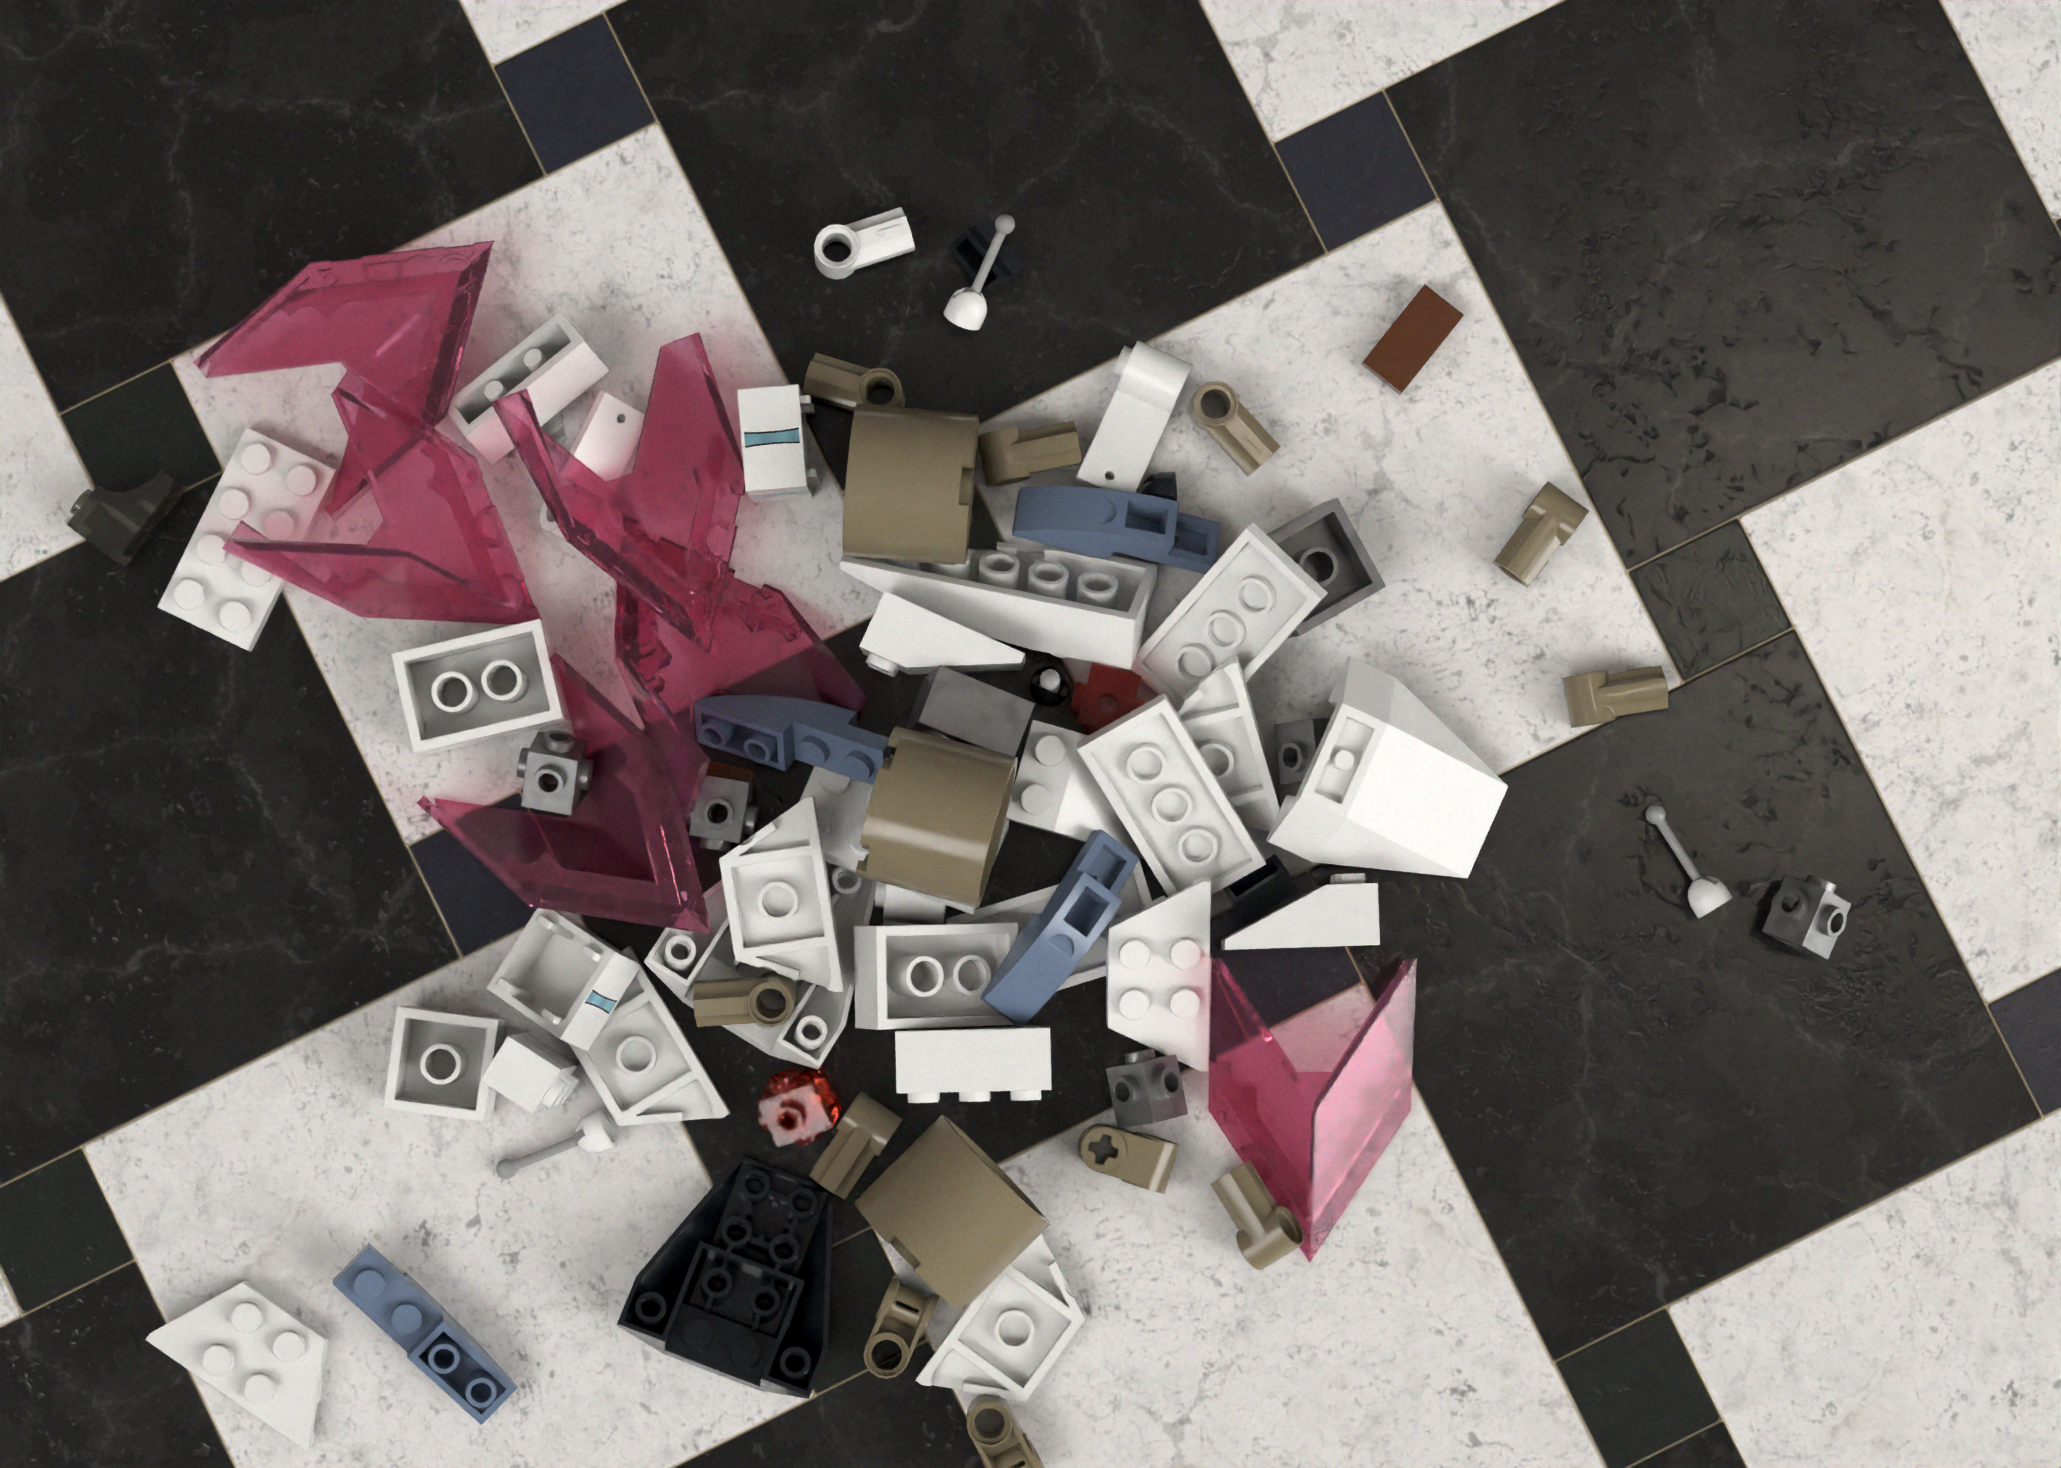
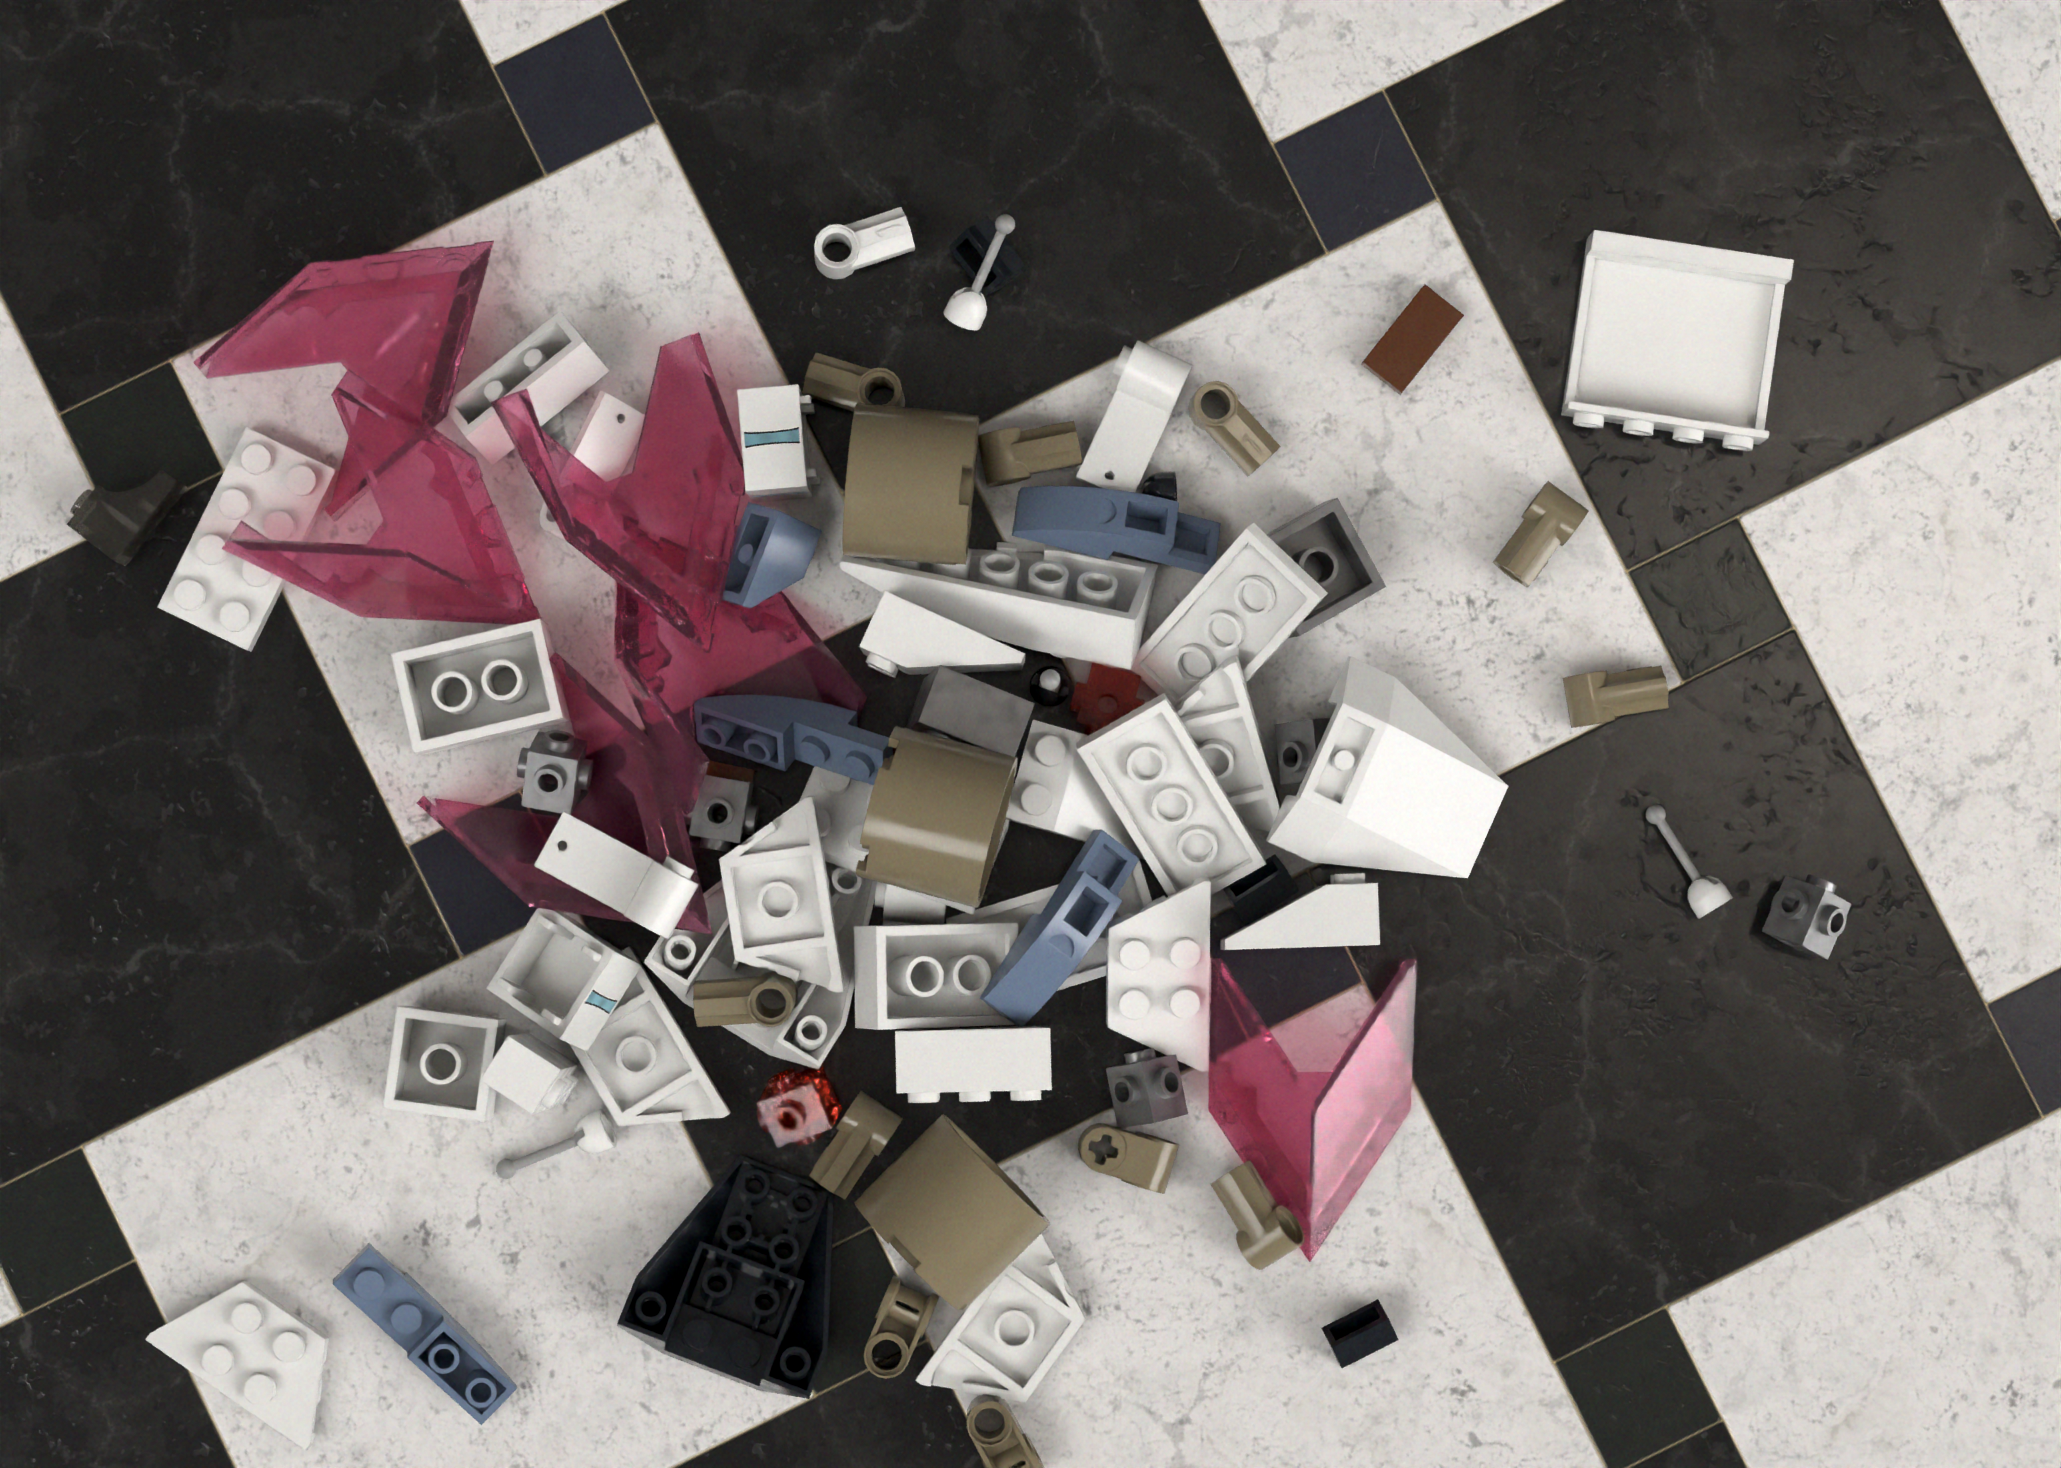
none -> white door [534,811,699,939]
none -> sand blue slope [712,502,822,609]
none -> black piece [1321,1299,1399,1368]
none -> white panel [1561,230,1794,451]

